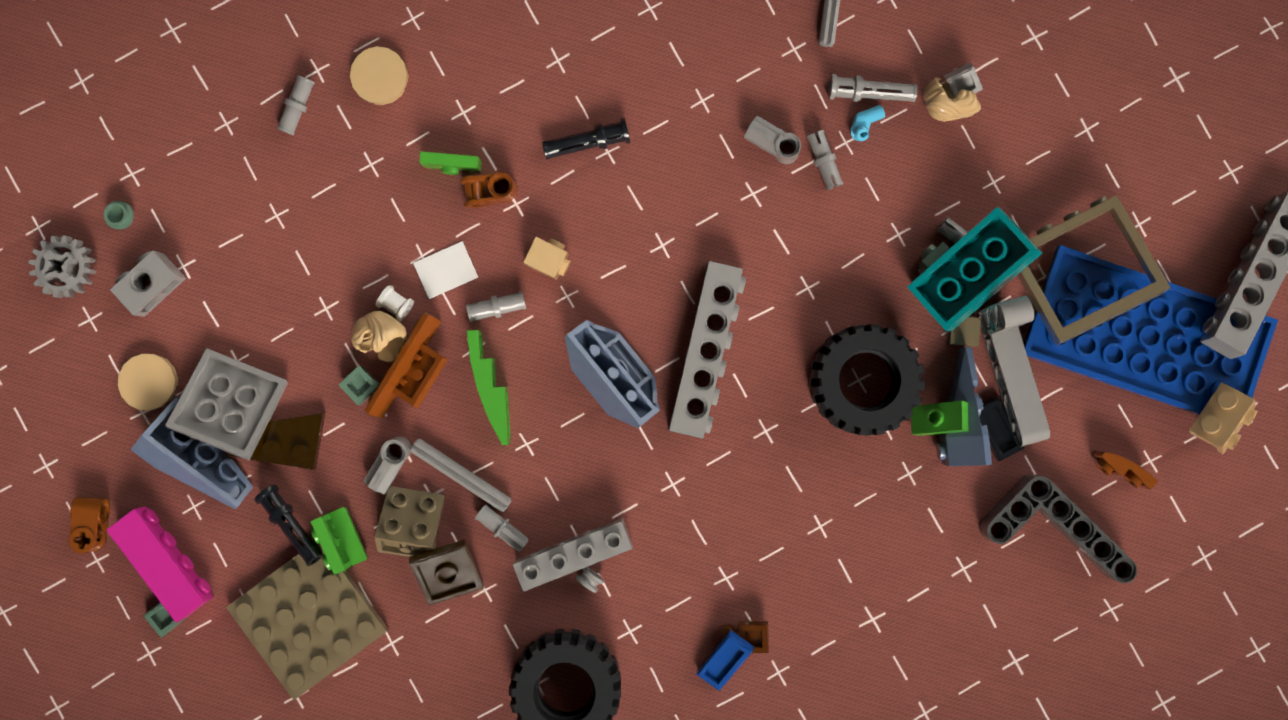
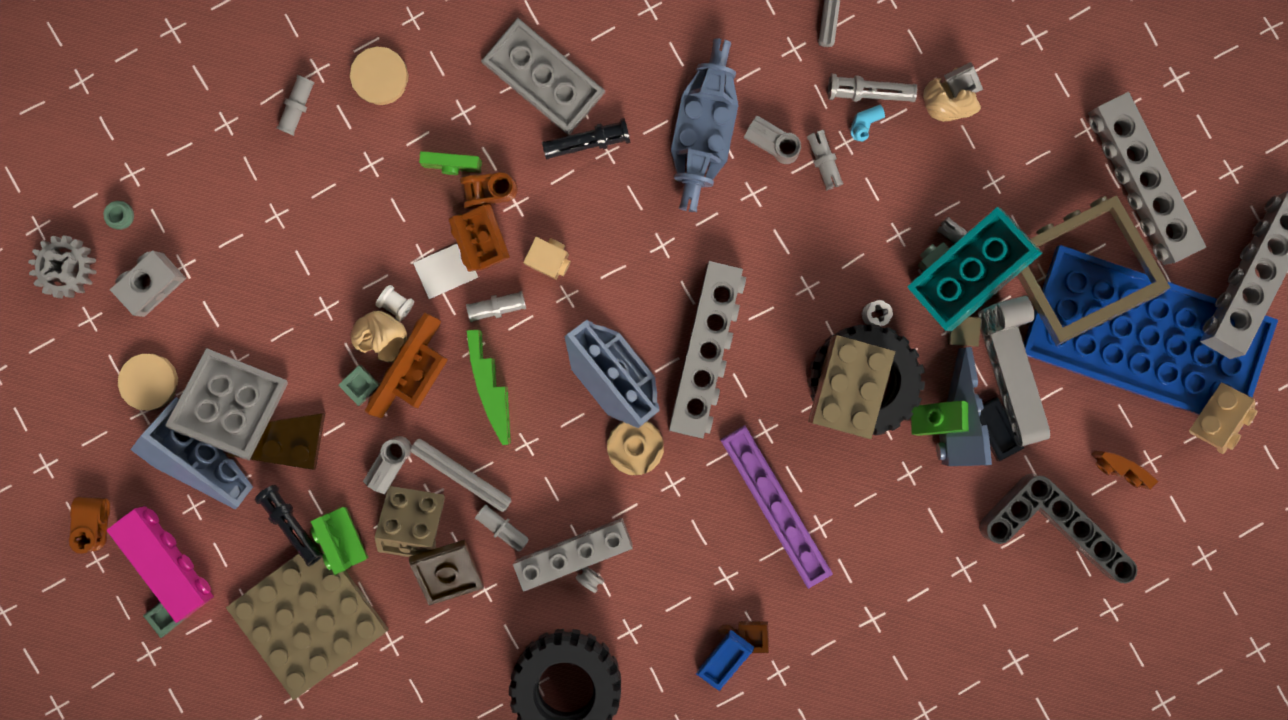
none -> dark orange bracket [449,204,510,272]
none -> light grey tile [481,18,605,135]
none -> tan tile [607,421,664,475]
none -> sand blue plate [671,38,738,212]
none -> medium lavender tile [720,425,833,589]
none -> dark tan brick [808,335,895,439]
none -> white bush [862,300,893,326]
none -> light grey brick [1088,92,1206,265]

